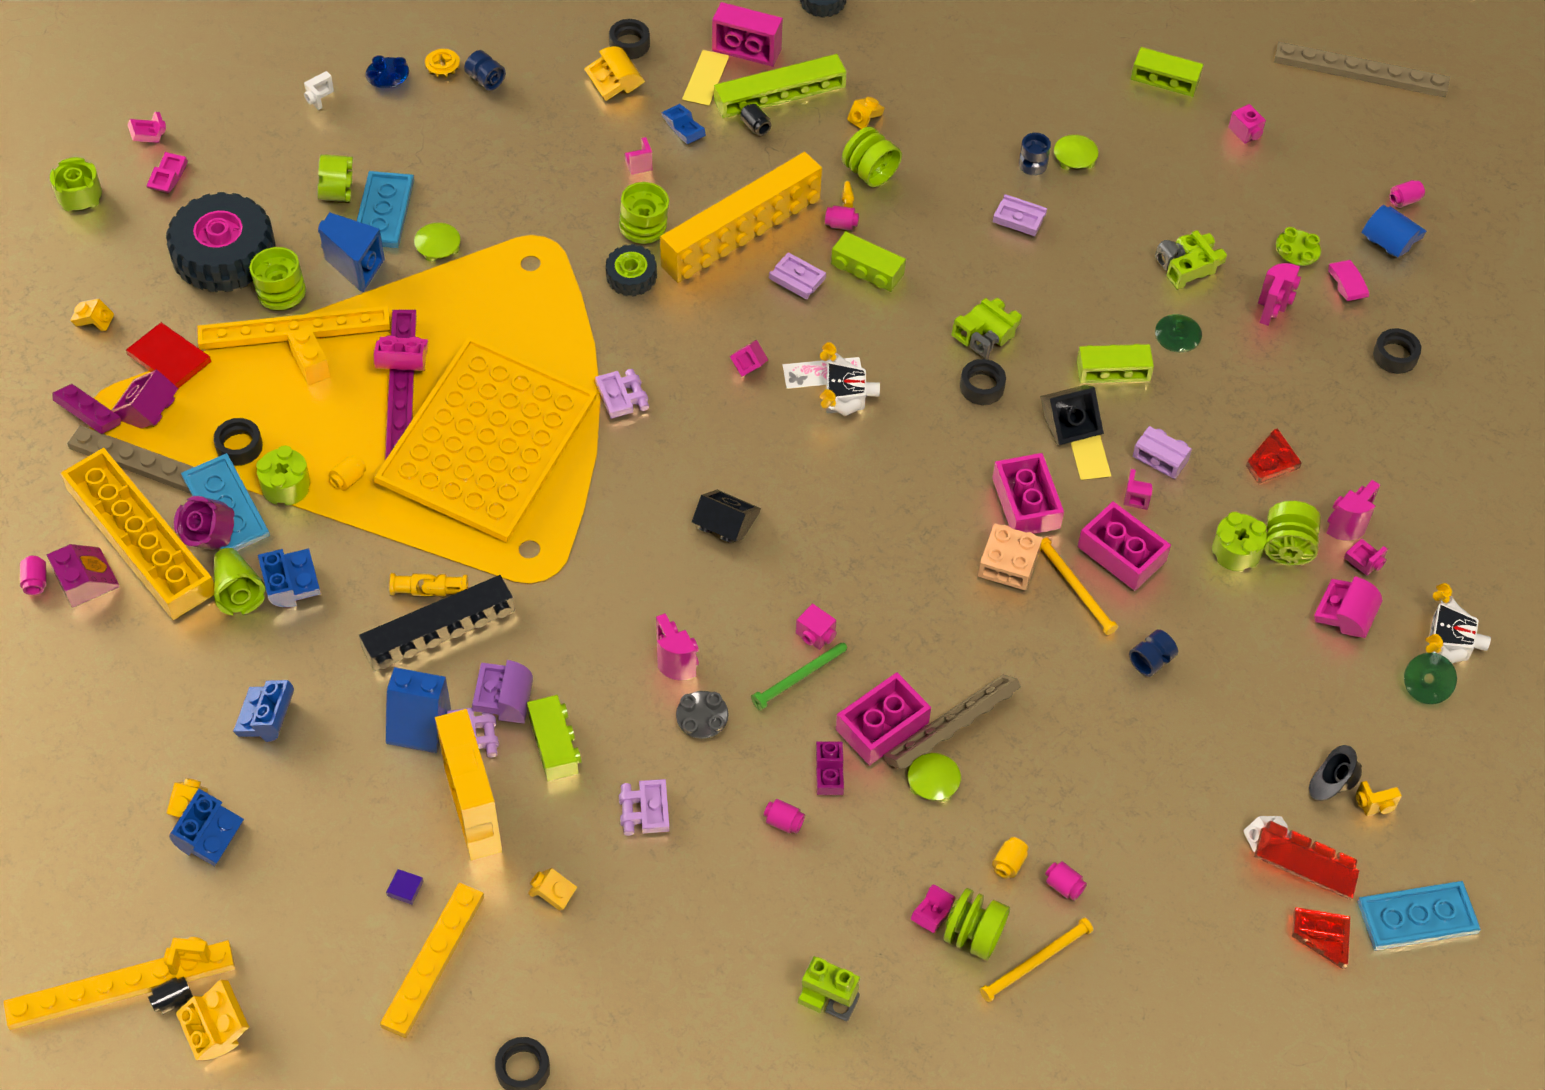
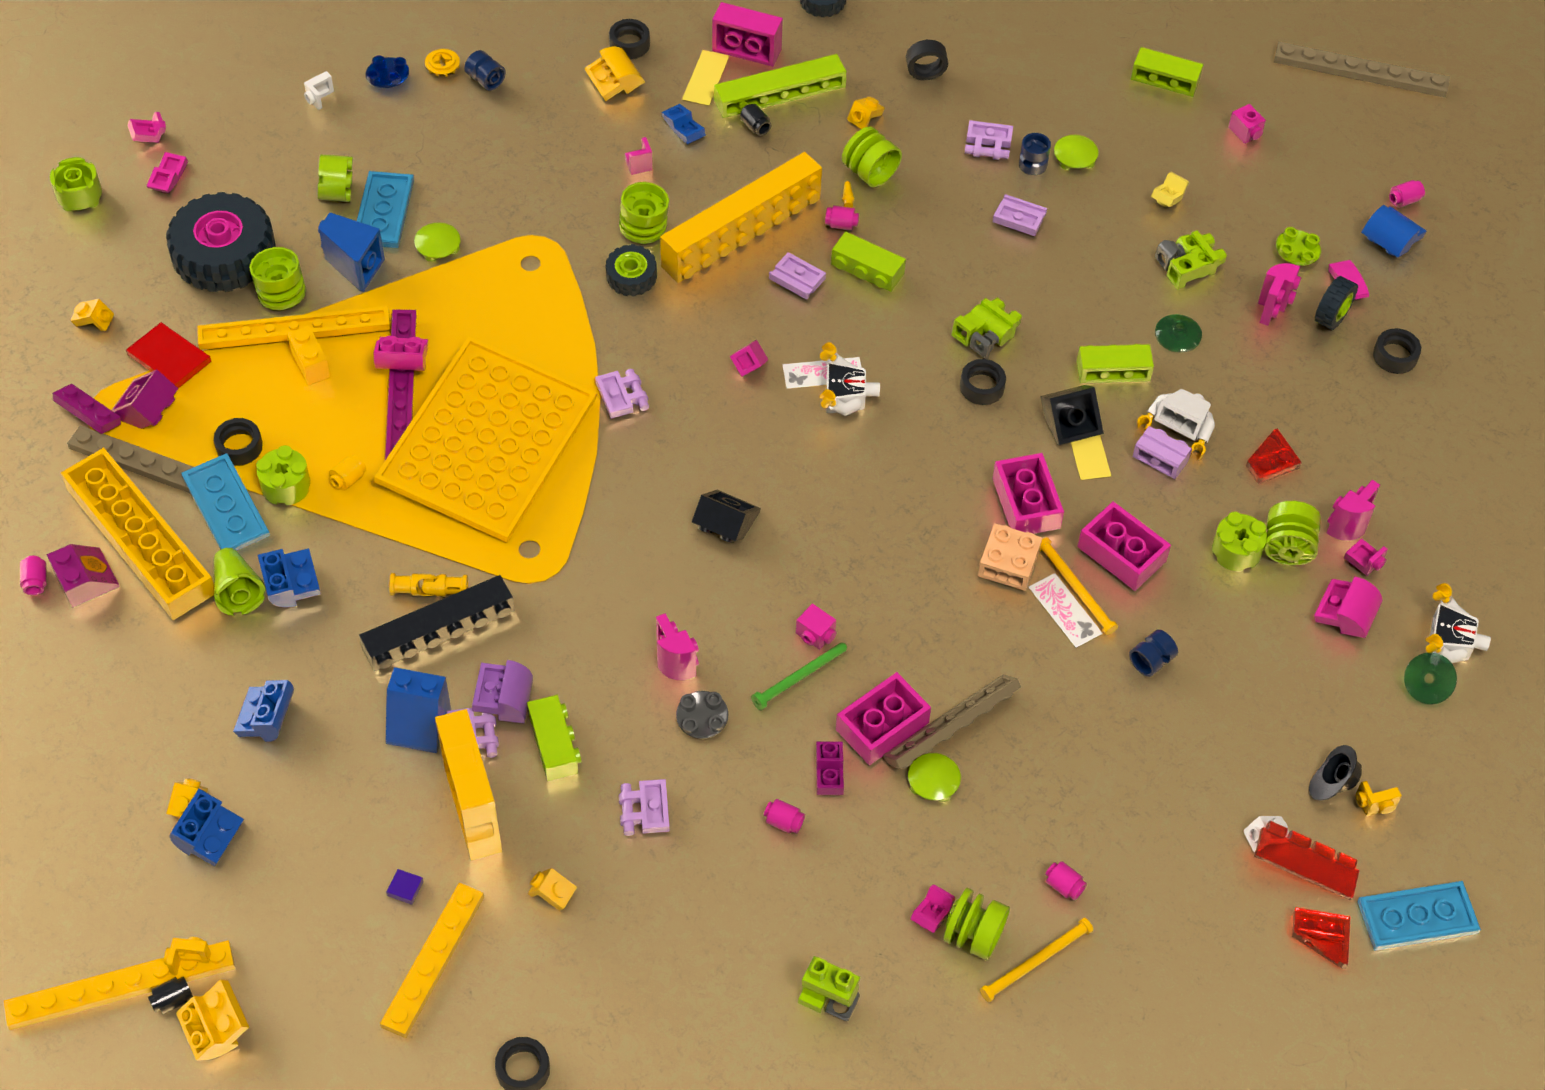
magenta brick [174,496,234,550] -> none
yellow brick [992,837,1028,879] -> none
dark pink panel [1123,469,1153,510] -> none
none -> black tyre [906,39,949,80]
none -> lavender plate [965,120,1013,160]
none -> white sticker [1029,573,1103,648]
none -> white torso [1137,389,1215,460]
none -> light yellow bracket [1151,172,1189,207]
none -> black wheel [1315,276,1358,330]

